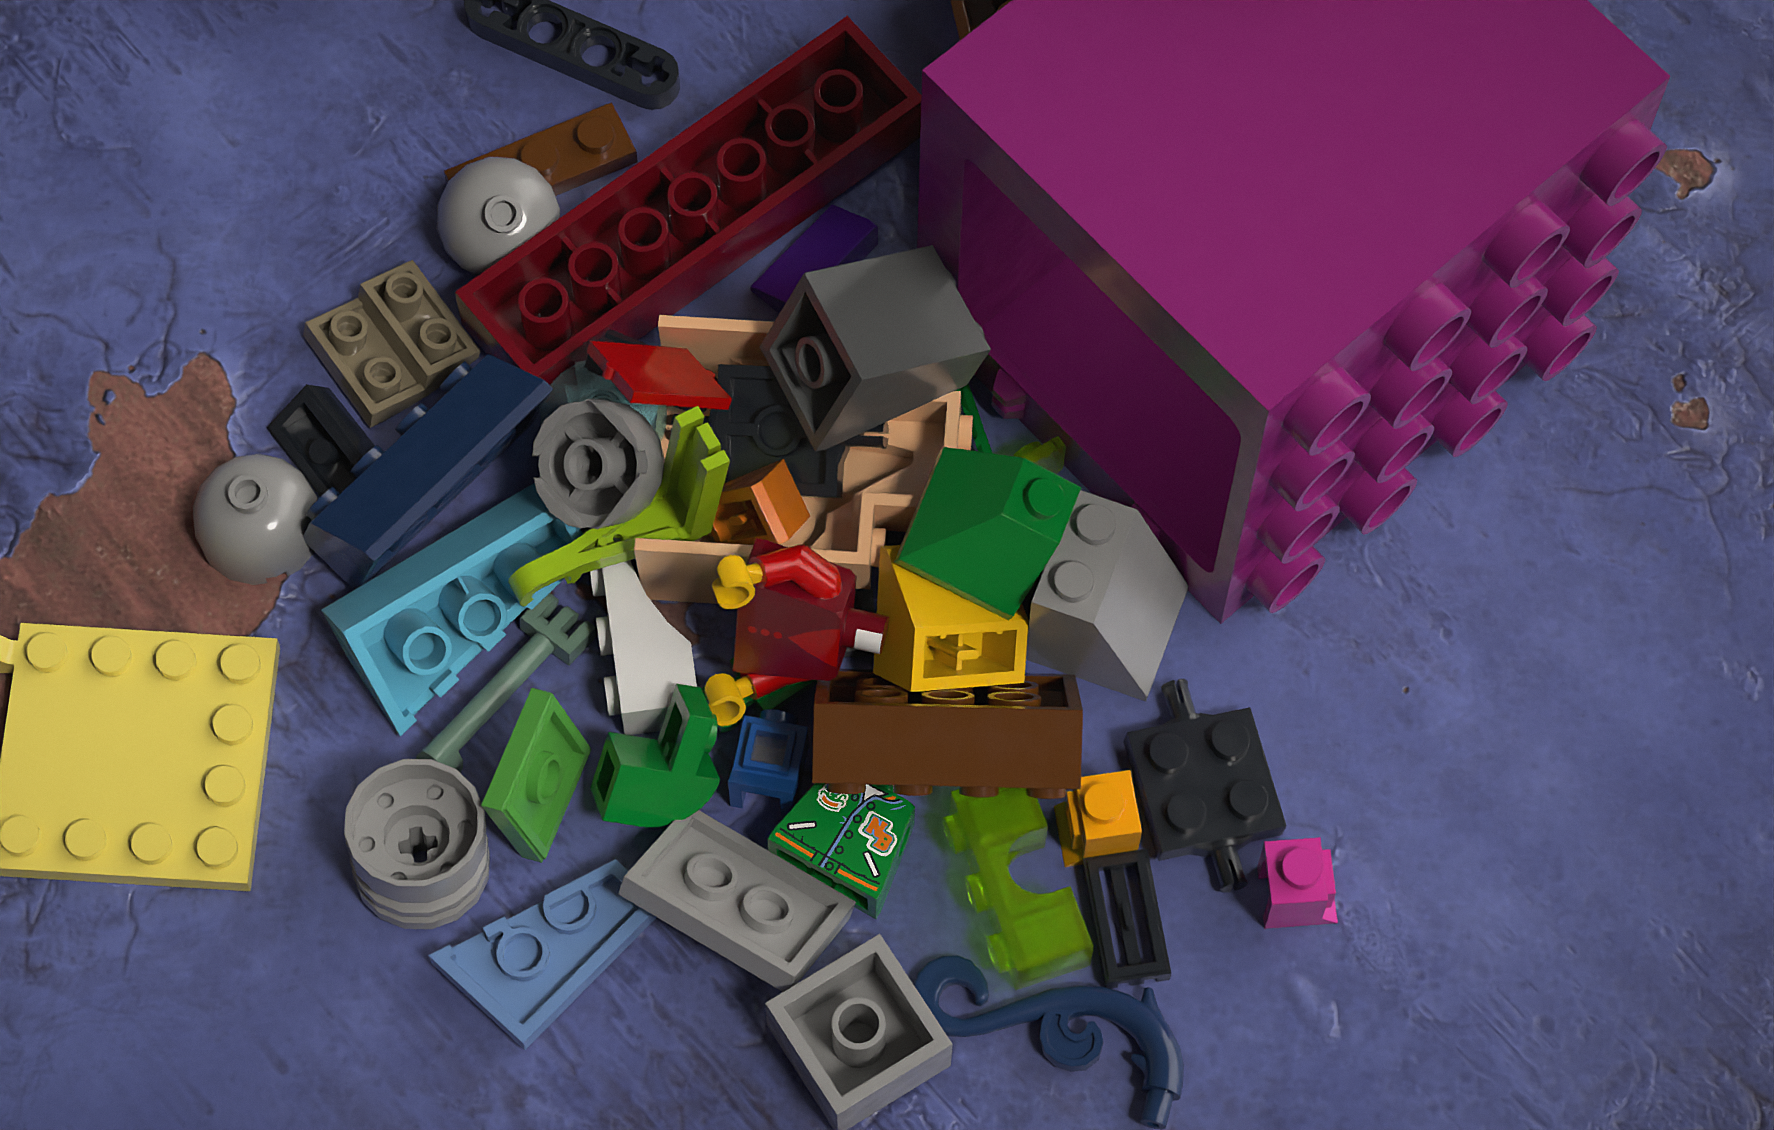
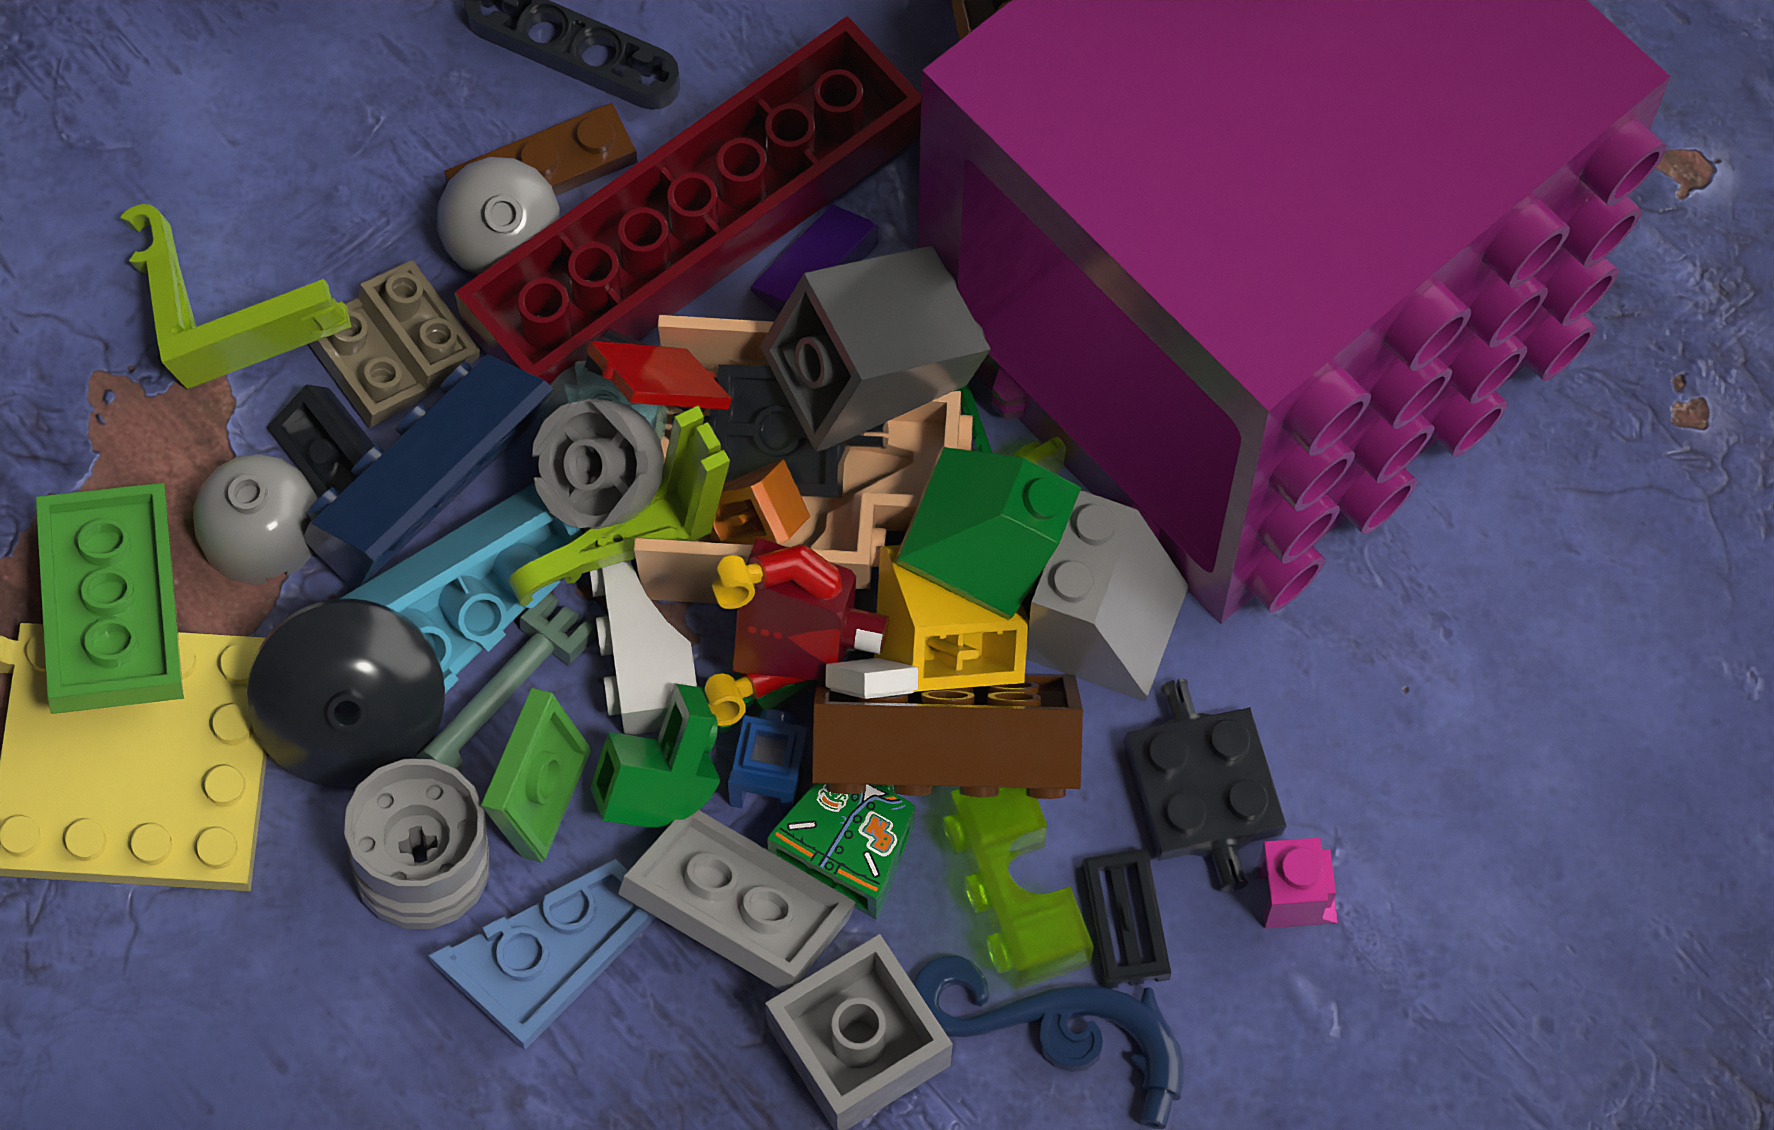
light orange window [1054,770,1142,867] -> none
none -> bright green plate [36,483,184,714]
none -> lime hinge [120,204,352,389]
none -> black dish [247,599,445,788]
none -> white tile [826,658,918,699]

